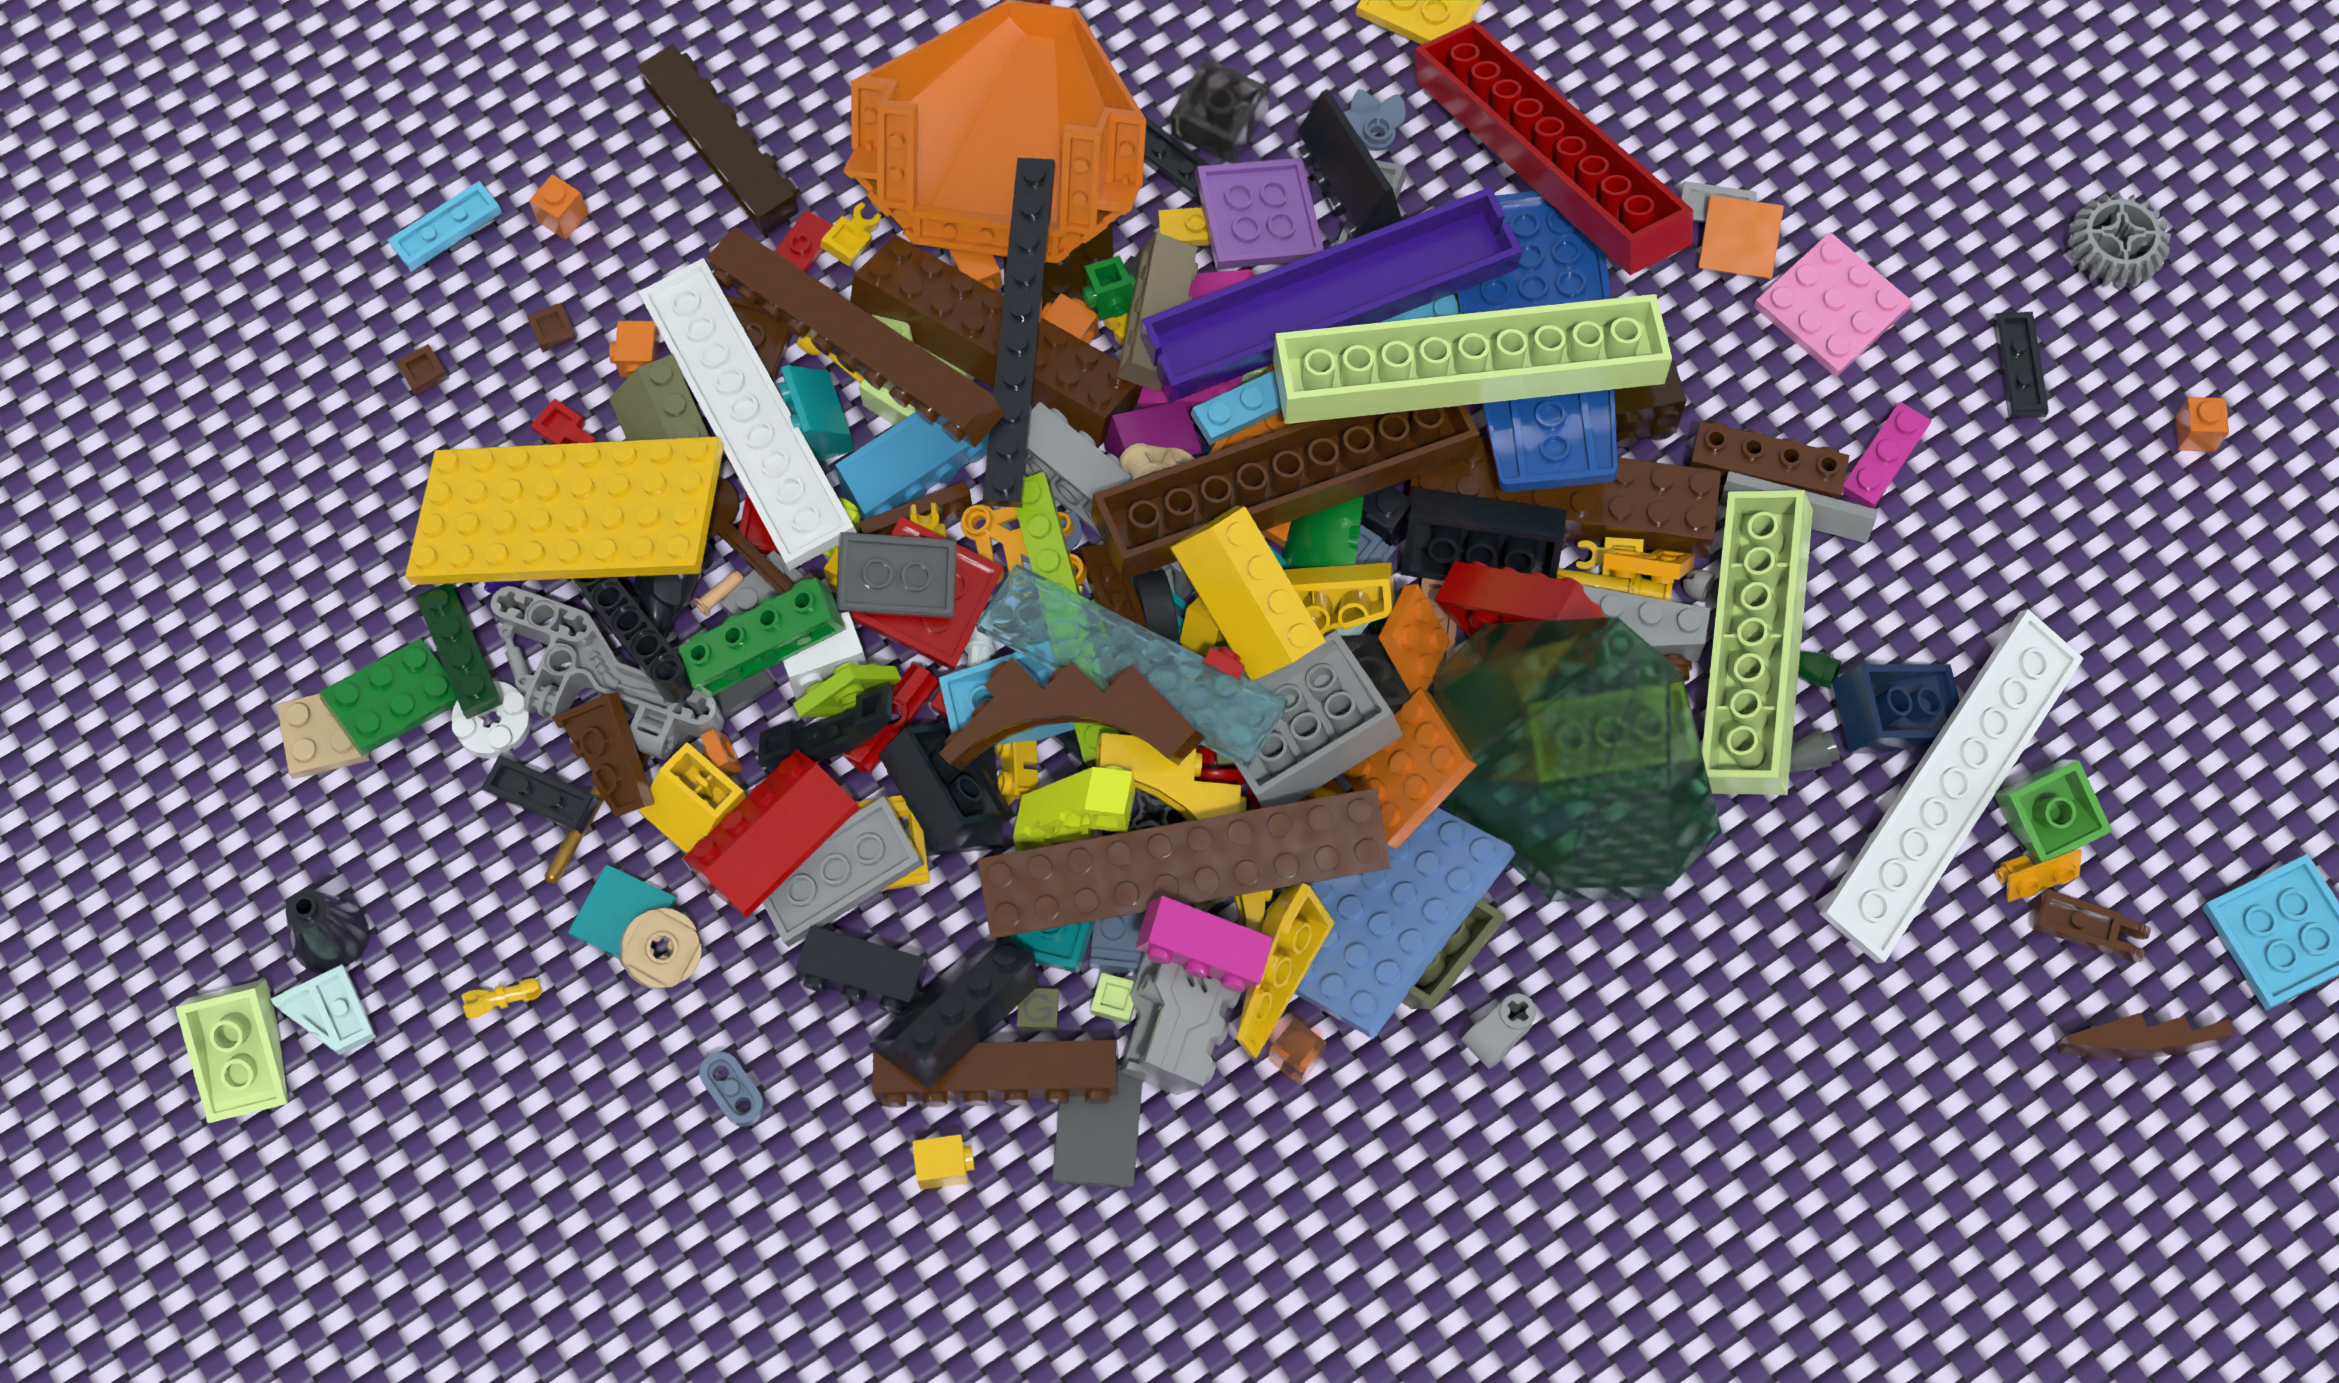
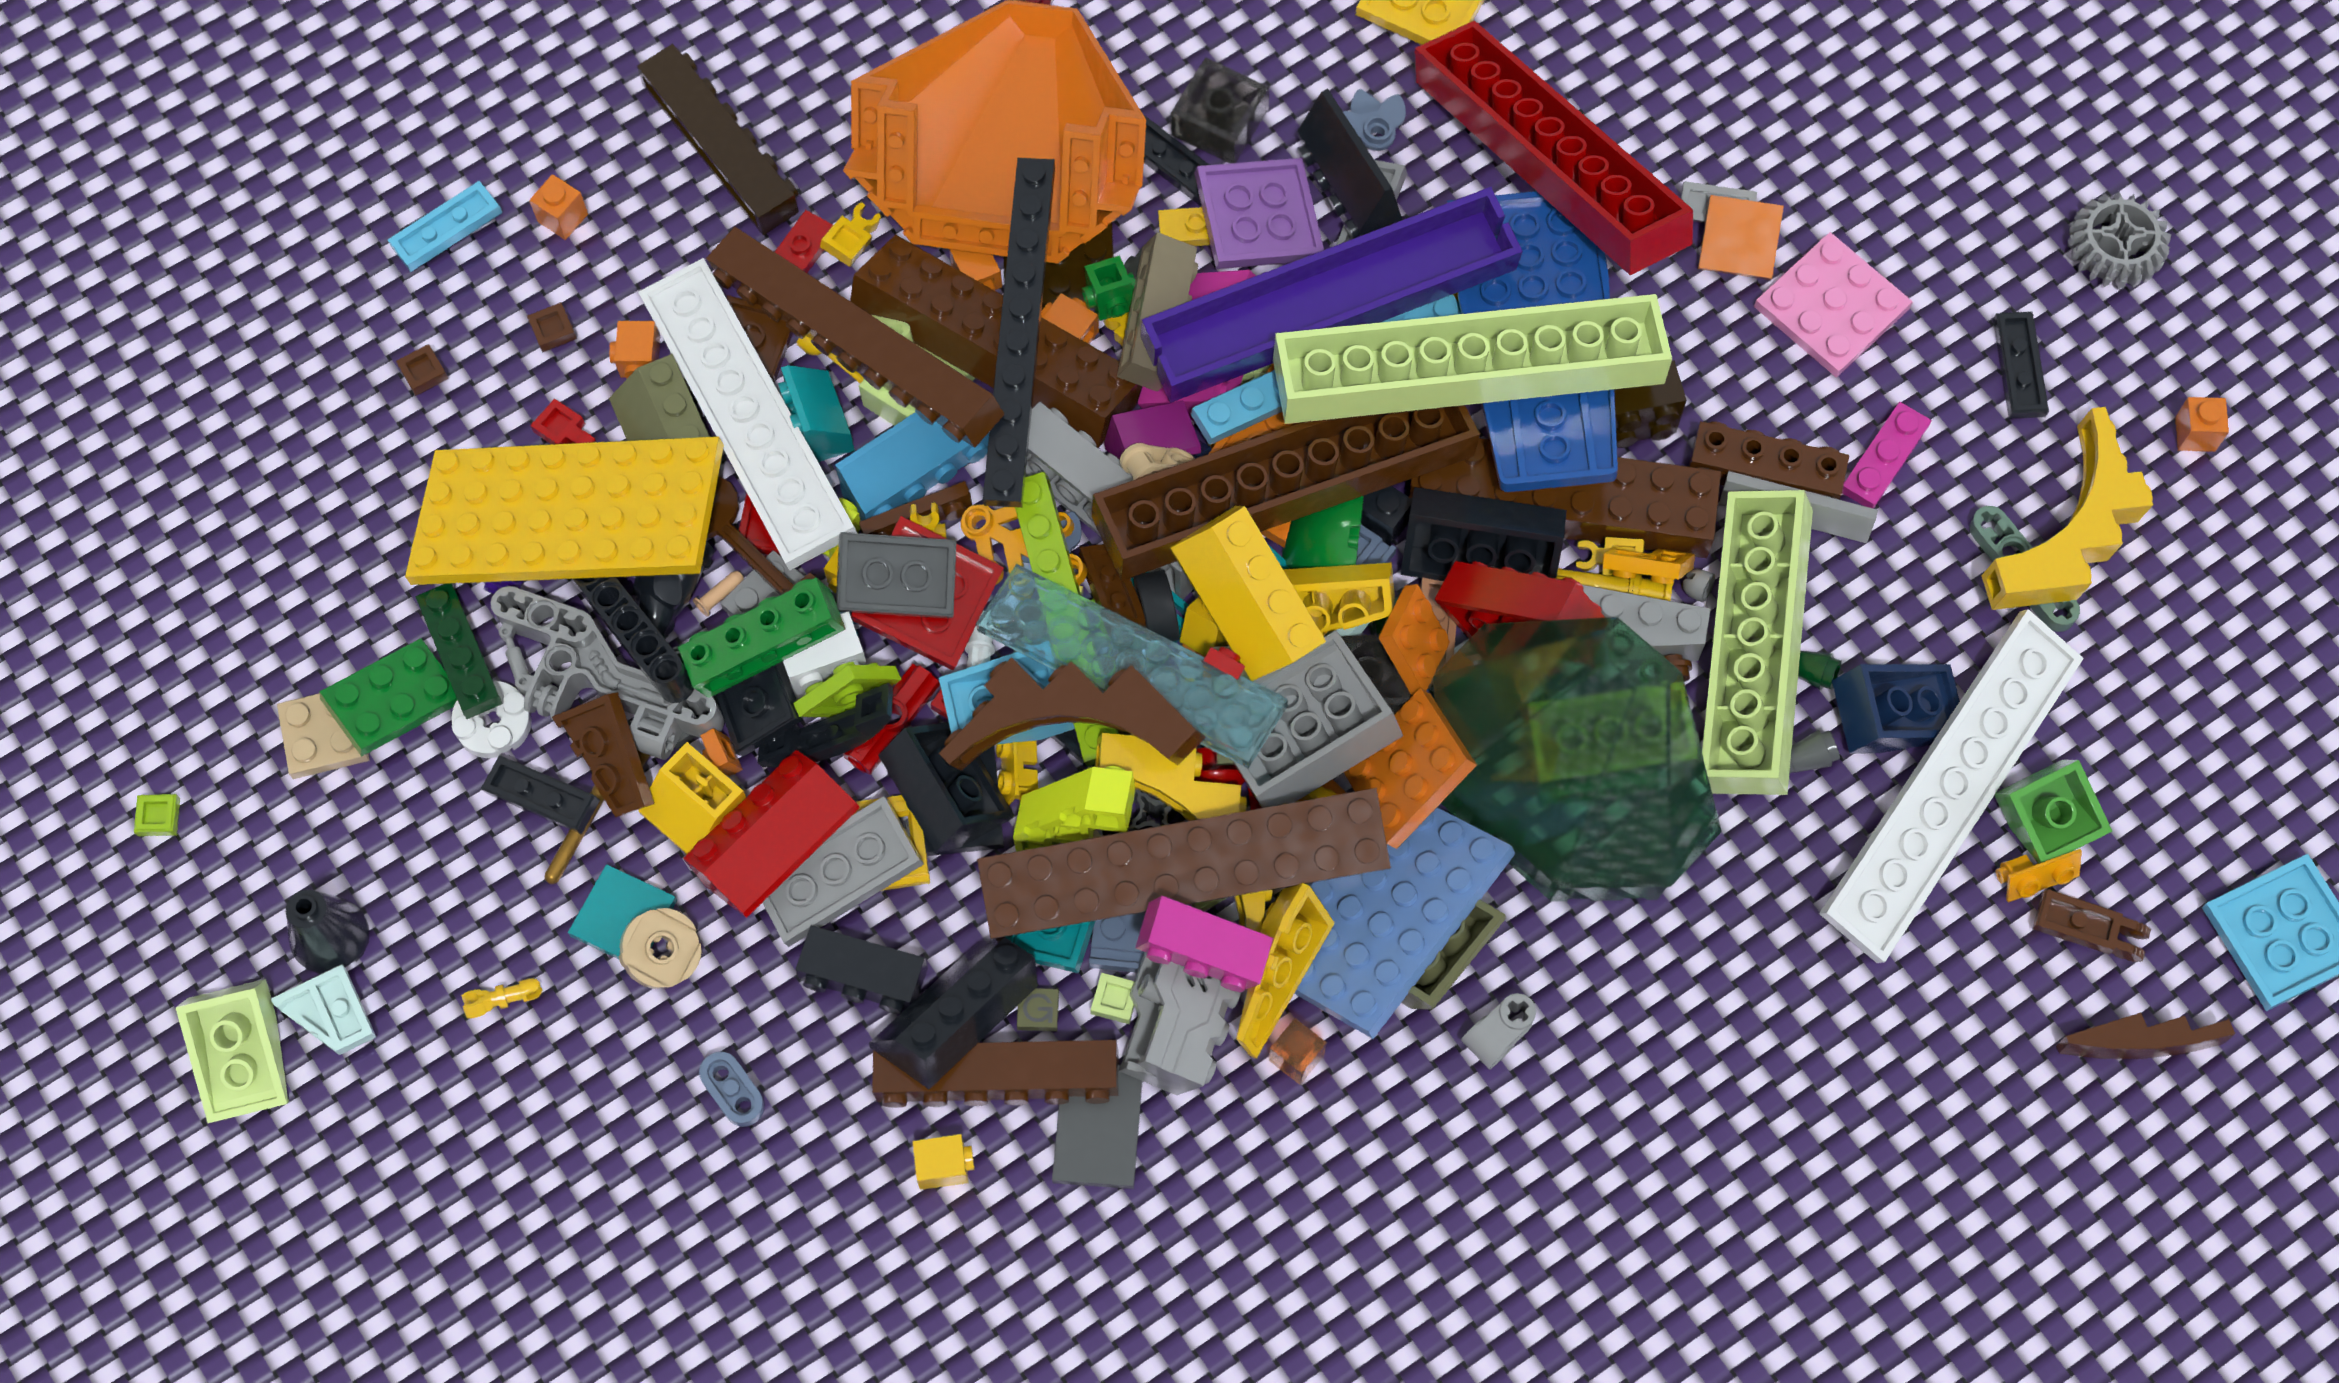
none -> lime tile [134,794,180,836]
none -> black tile [716,662,803,756]
none -> sand green beam [1969,506,2080,632]
none -> yellow arch [1981,407,2153,610]

